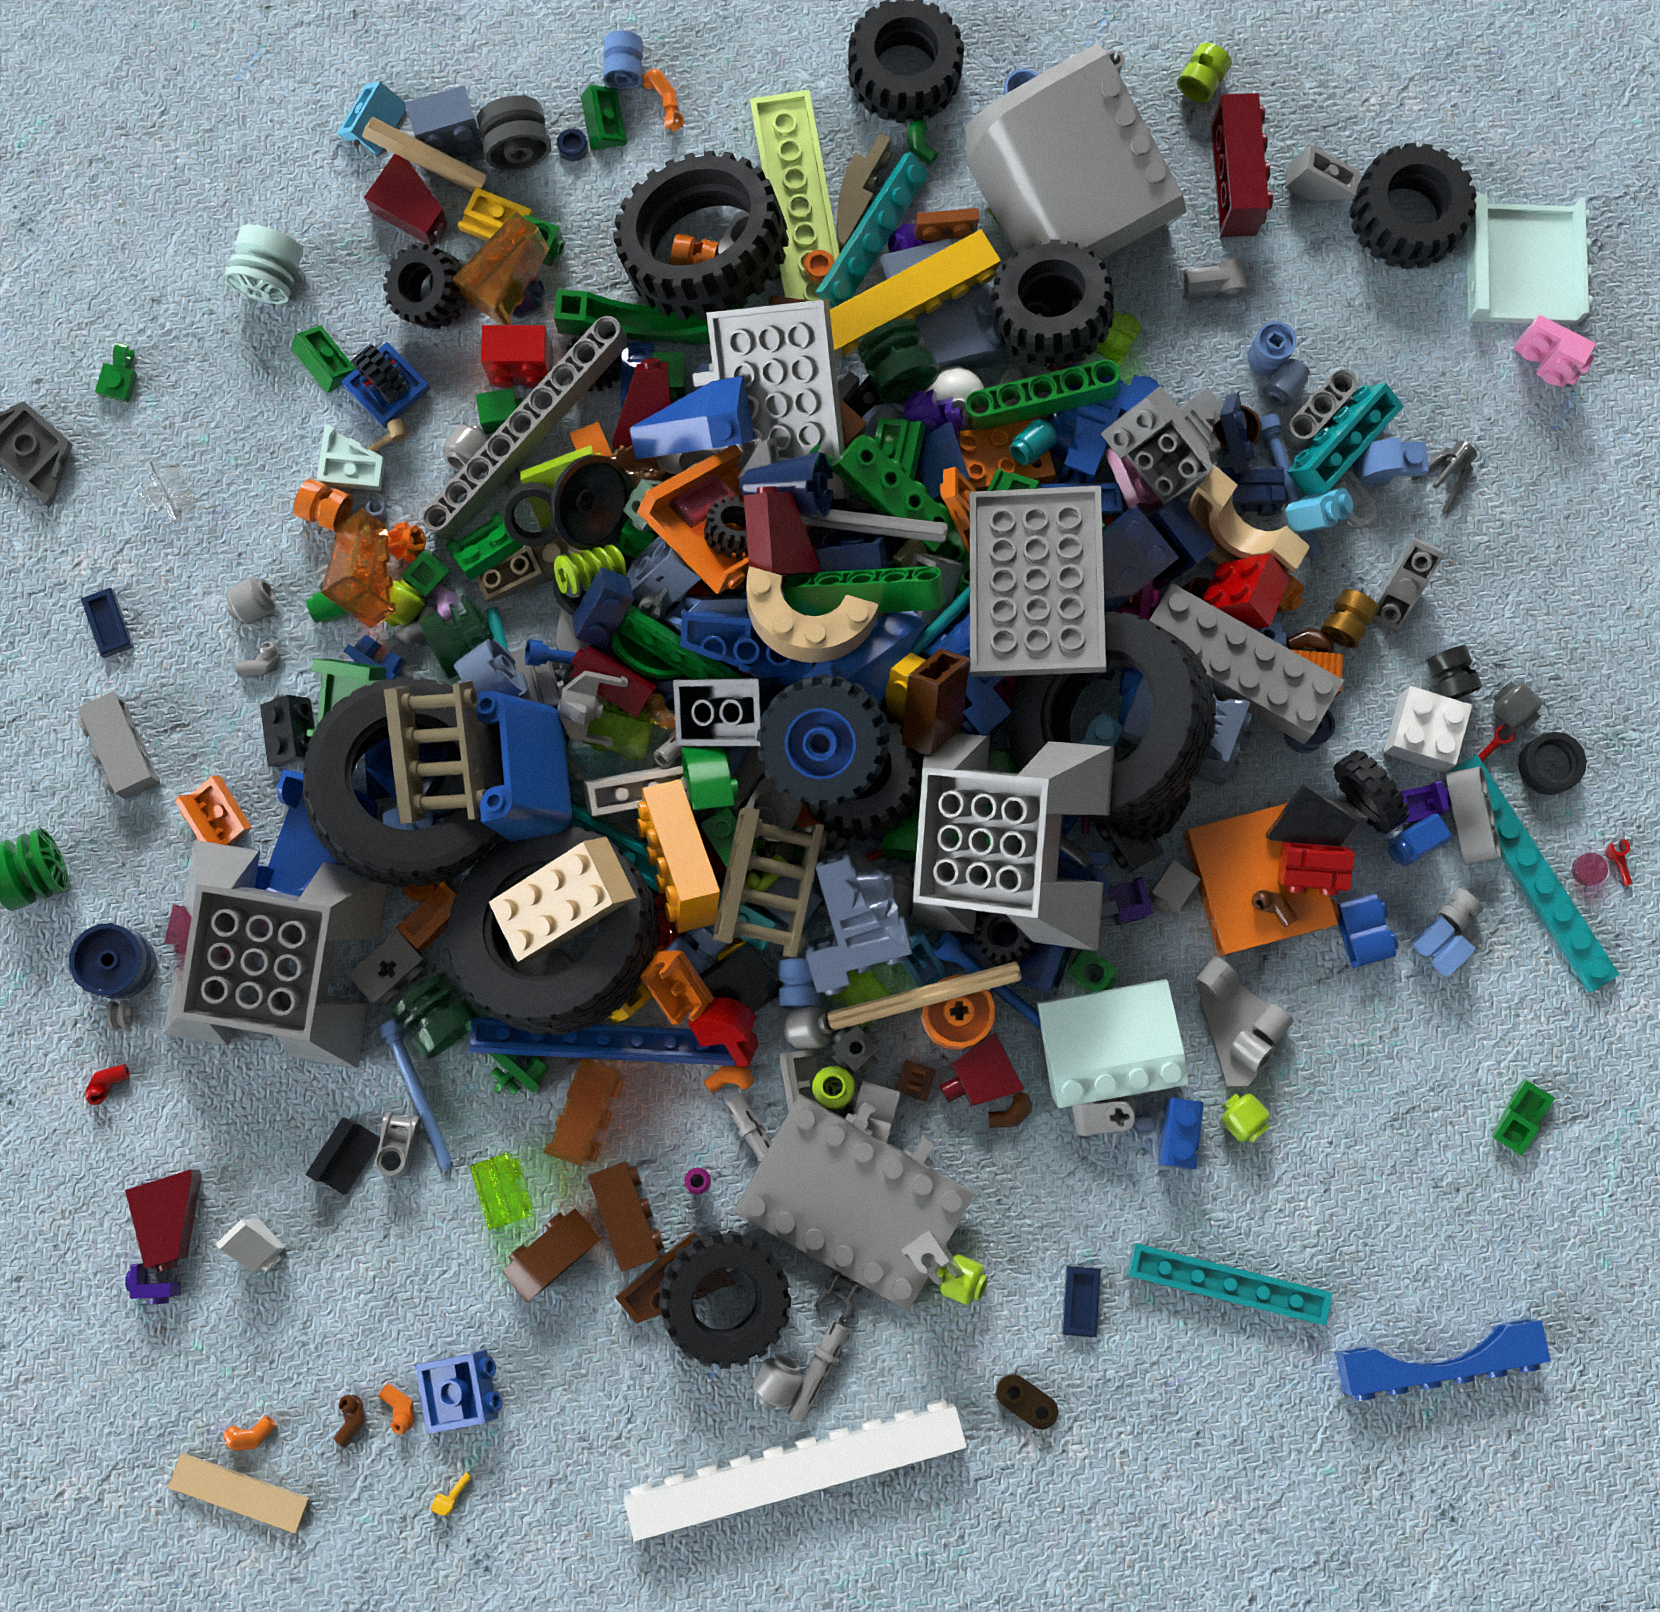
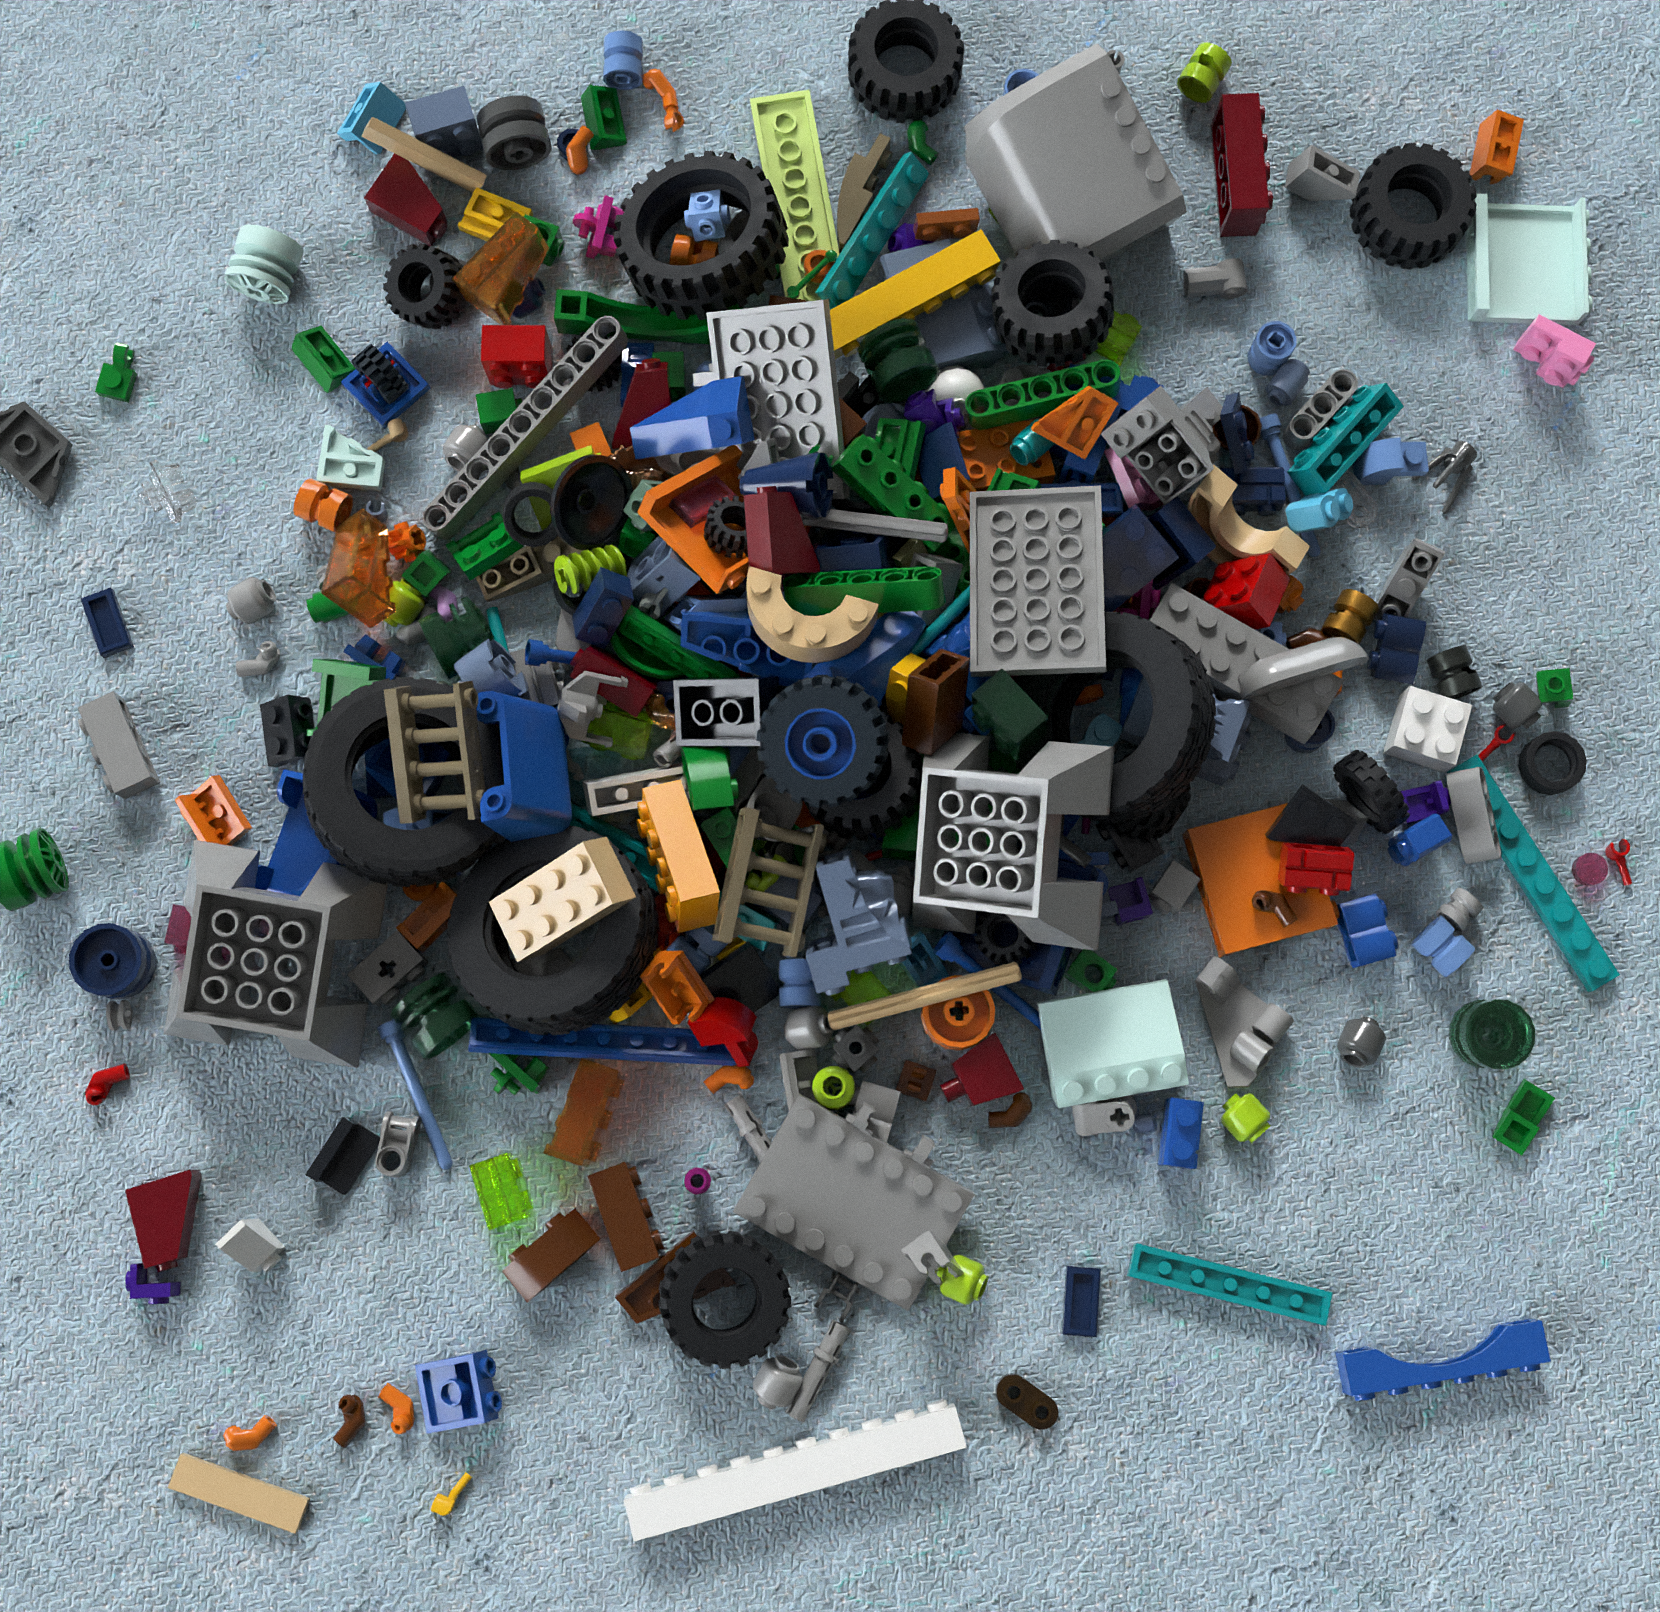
none -> orange arm [566,126,594,175]
none -> dark pink hips [573,195,624,259]
none -> light blue brick [684,189,731,241]
none -> green hinge [787,250,837,299]
none -> clear green brick [971,669,1048,761]
none -> orange wing [1031,386,1118,460]
none -> orange tile [1075,684,1104,706]
none -> light grey brick [1240,637,1369,700]
none -> dark grey head [1337,1017,1386,1068]
none -> dark blue brick [1367,613,1426,684]
none -> clear green wheel [1449,999,1535,1070]
none -> orange hinge [1470,109,1524,184]
none -> green bracket [1536,668,1573,708]

